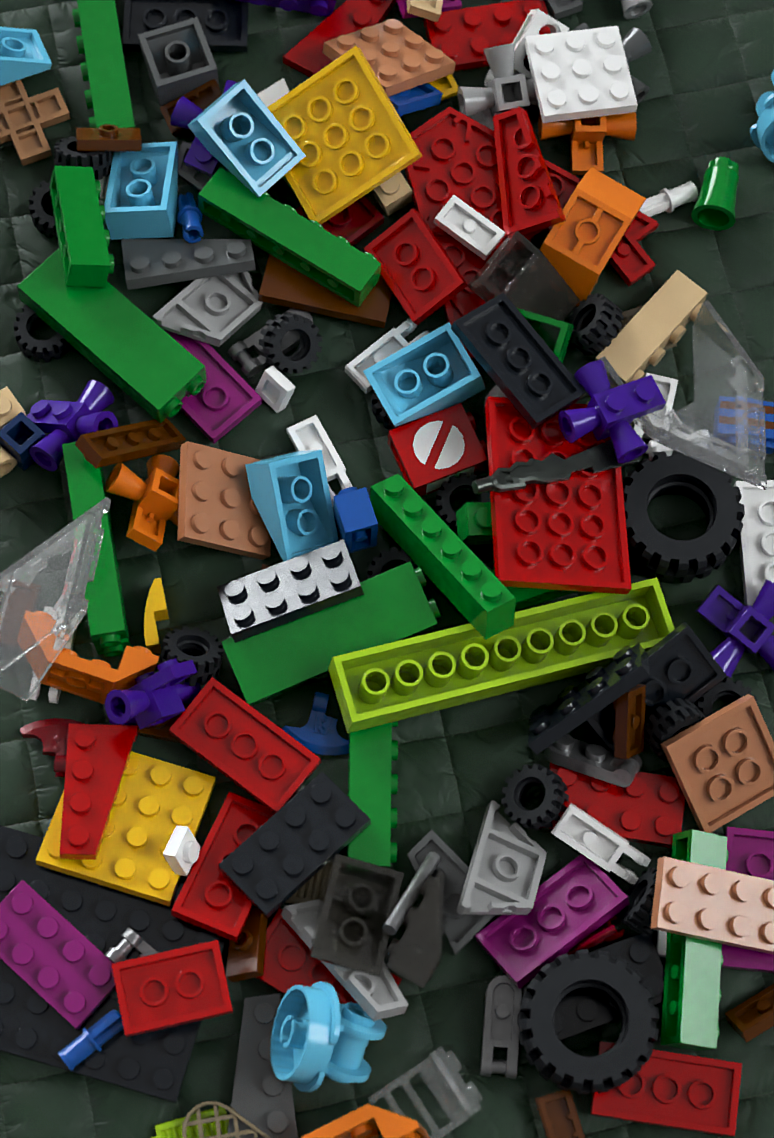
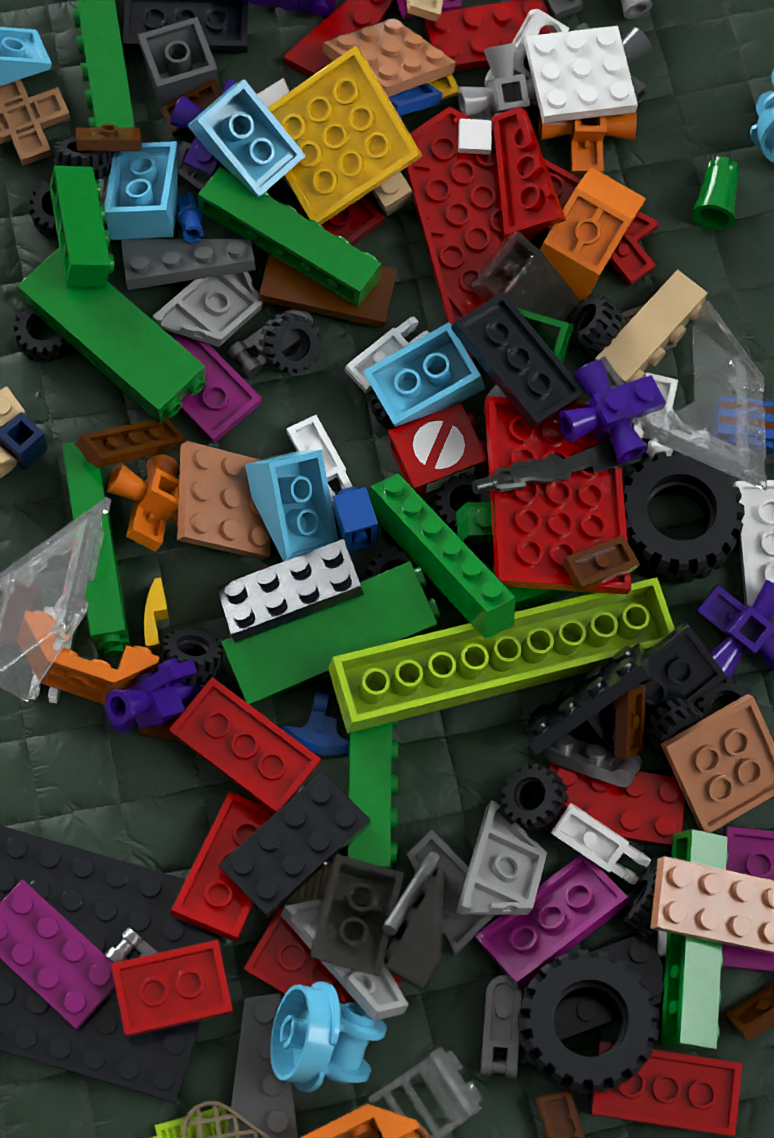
dark red piece [19,718,85,777] -> none
dark purple brick [26,380,118,471] -> none
yellow plate [36,751,216,907] -> none
blue axle [57,1009,123,1071] -> none
red wing [59,723,139,860] -> none
white plate [163,825,201,876] -> none
reddish brown plate [226,908,268,982] -> none
white plate [255,366,296,413] -> none
red plate [364,208,468,325] -> none
white plate [433,195,505,260] -> none
dark red piece [567,916,624,955] -> none
white axle [639,181,698,217] -> none
none -> white tile [458,119,492,155]
none -> reddish brown plate [562,535,640,592]

